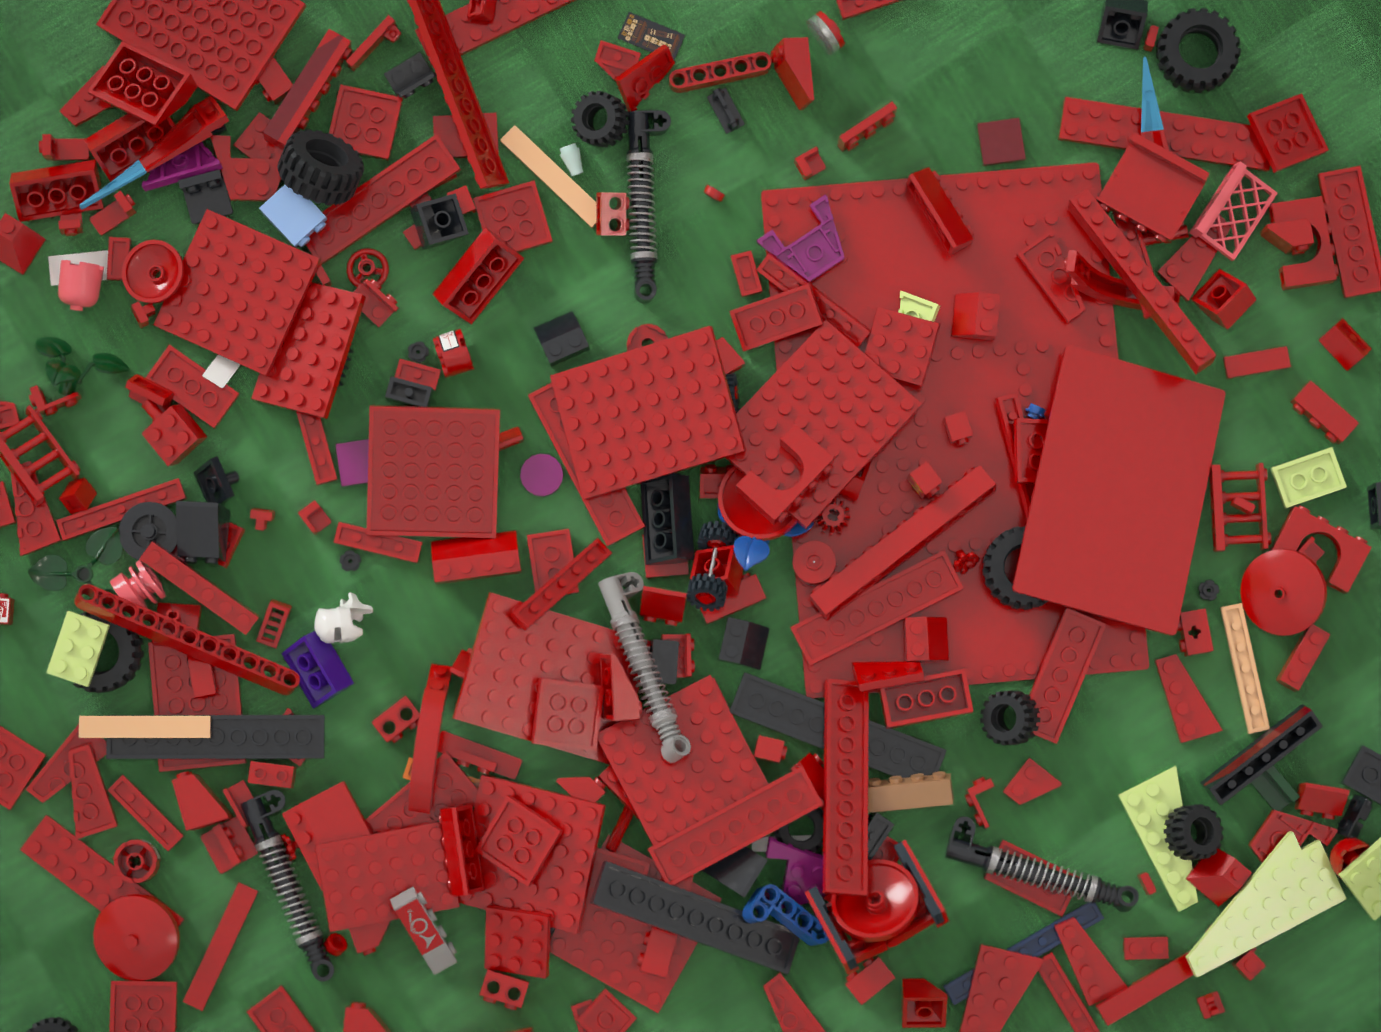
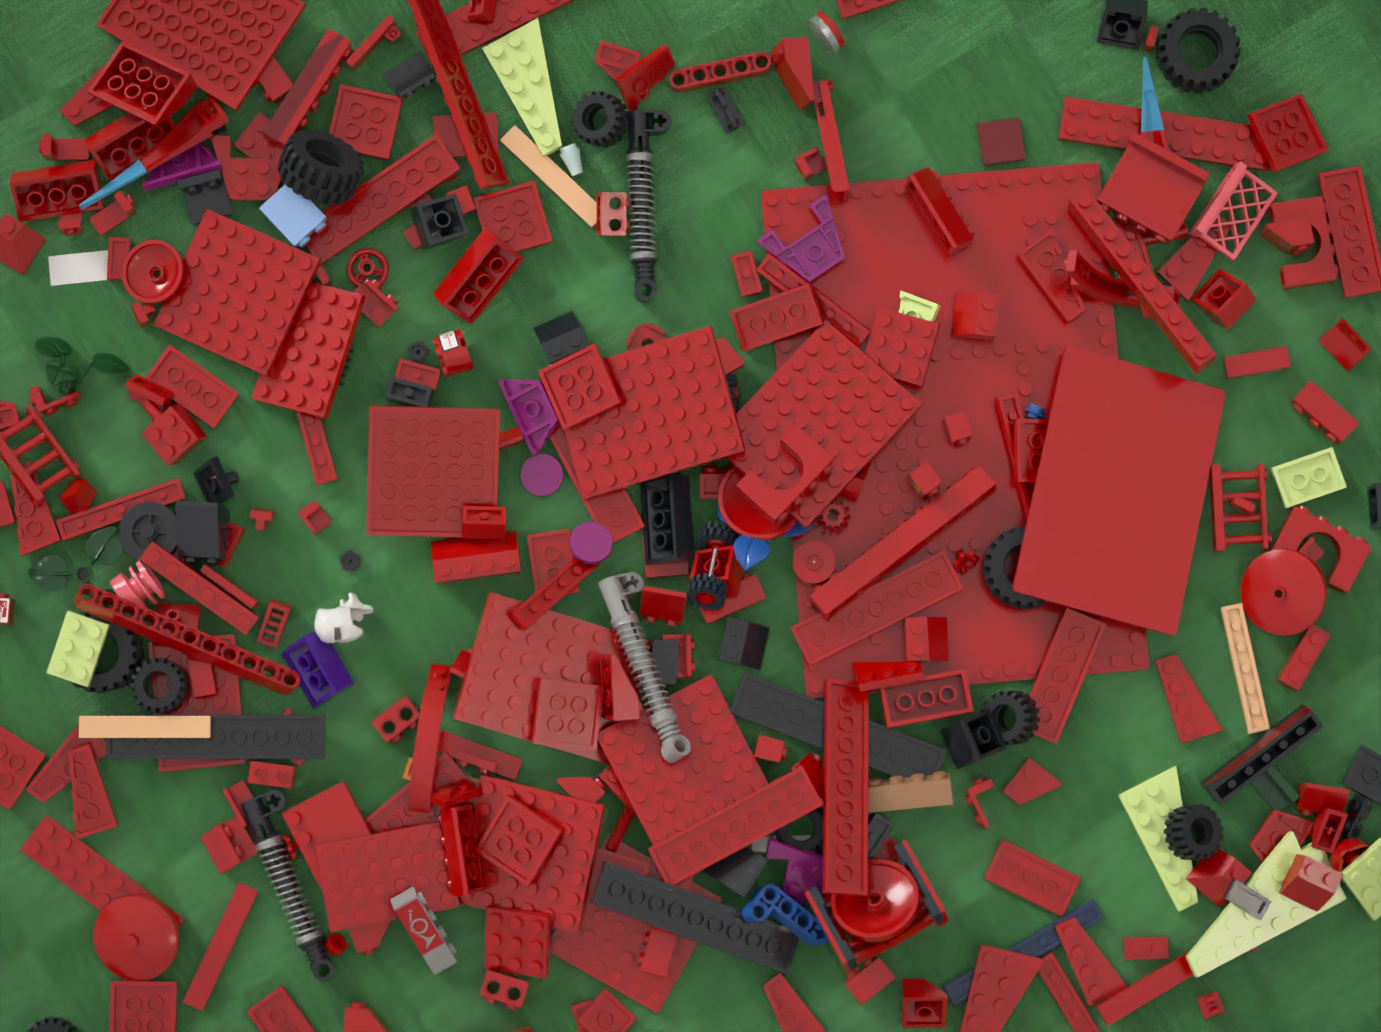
coral cylinder [58,260,104,311] -> none
red plate [108,775,184,852] -> none
red brick [113,840,161,883] -> none
red slope [172,771,234,831] -> none
white sticker [202,355,241,388] -> none
red plate [333,522,423,564] -> none
magenta tile [336,439,369,487] -> none
black sticker [618,12,685,60] -> none
red tile [703,185,725,202] -> none
red plate [837,101,897,152] -> none
black piece [945,816,1139,912] -> none
red tile [1137,872,1156,895] -> none
red brick [1177,608,1214,657] -> none
black plate [1198,580,1219,601] -> none
red brick [1232,950,1266,981] -> none
none -> black tyre [130,658,189,713]
none -> red tile [200,564,260,608]
none -> red plate [430,781,479,809]
none -> red panel [462,506,506,539]
none -> yellowish green wing [482,18,562,157]
none -> magenta wing [498,379,559,455]
none -> red plate [538,343,622,430]
none -> magenta tile [569,522,613,564]
none -> red piece [813,79,850,201]
none -> black slope [940,709,1006,770]
none -> tile [1223,878,1272,920]
none -> red slope [1279,854,1343,912]
none -> red slope [1311,807,1348,853]

